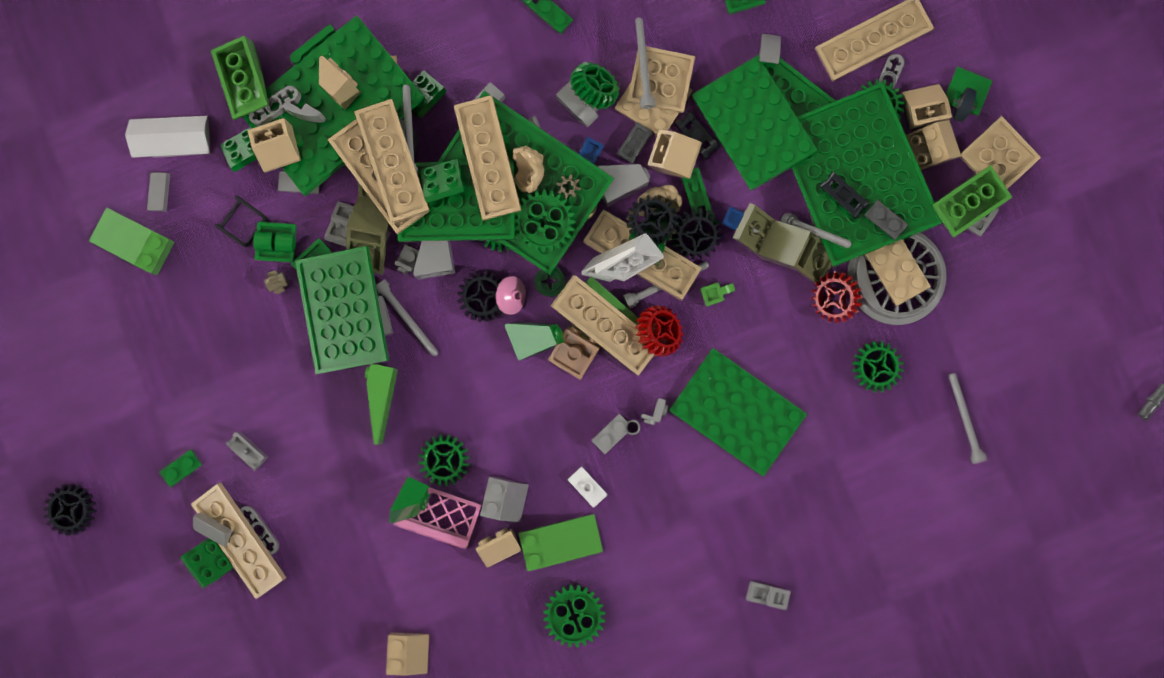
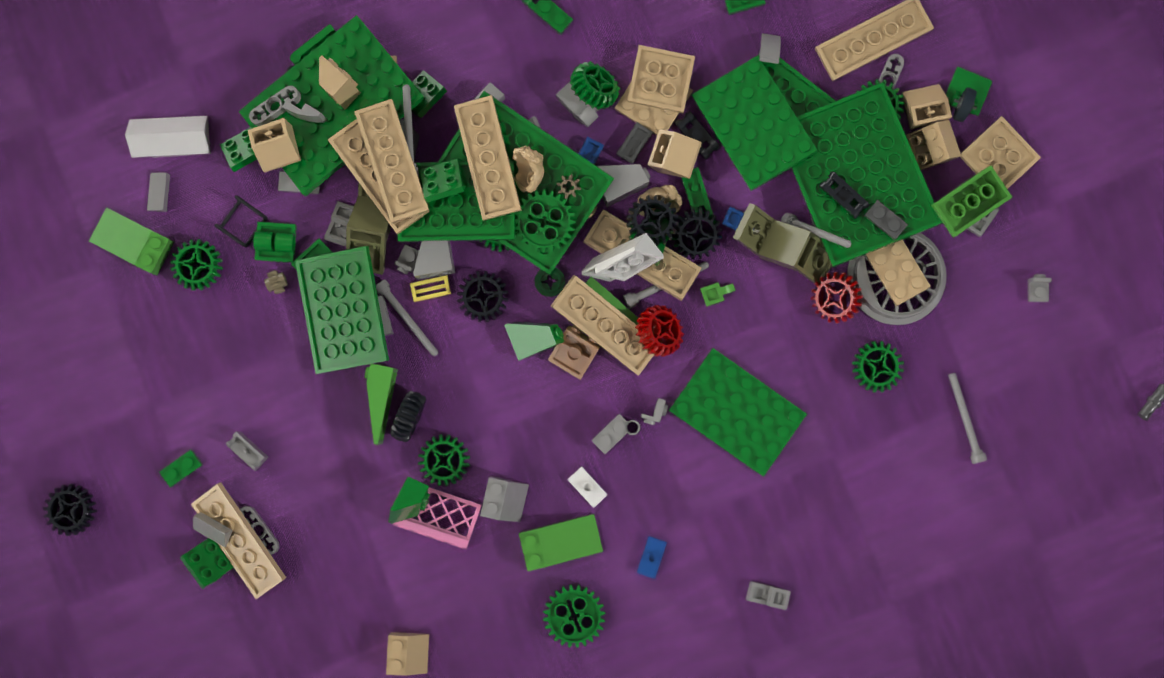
bright green slope [211,35,269,120] -> none
tan slope [475,527,522,568] -> none
bright pink dish [496,276,526,315] -> none
light grey piece [635,17,656,109] -> none
none -> green gear [170,239,223,291]
none -> black gear [391,391,426,442]
none -> light yellow tile [410,275,451,302]
none -> blue plate [636,536,667,579]
none -> light grey bracket [1028,274,1052,302]

